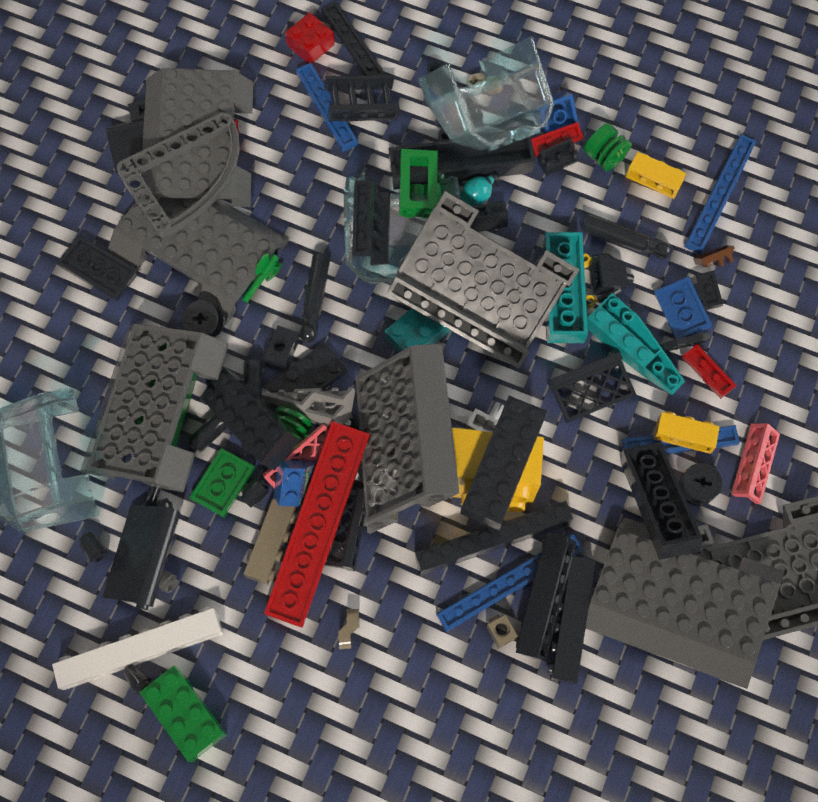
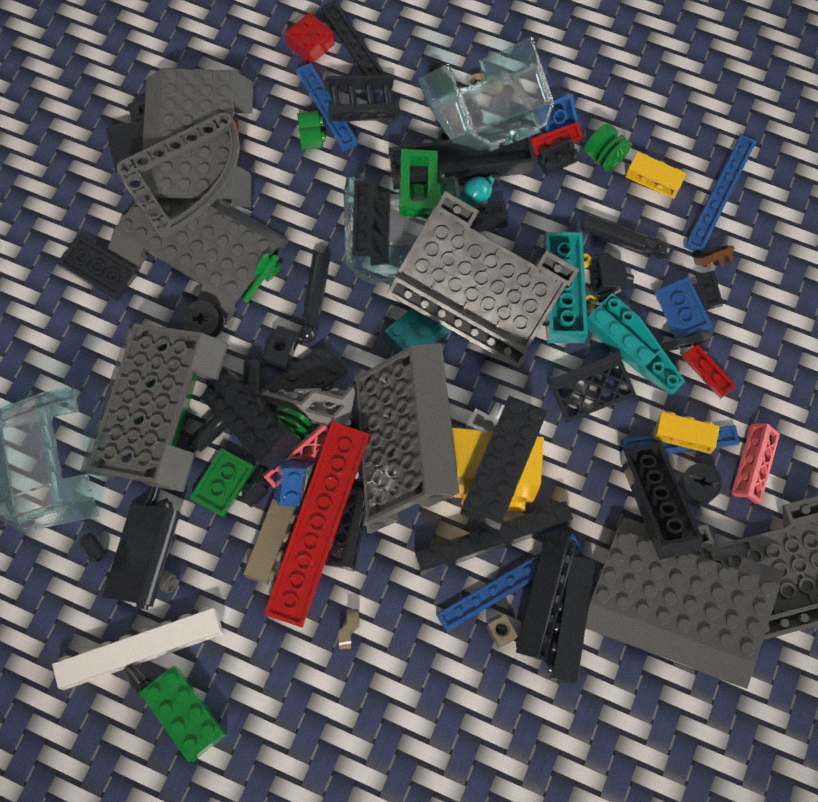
none -> green brick [297,111,325,150]

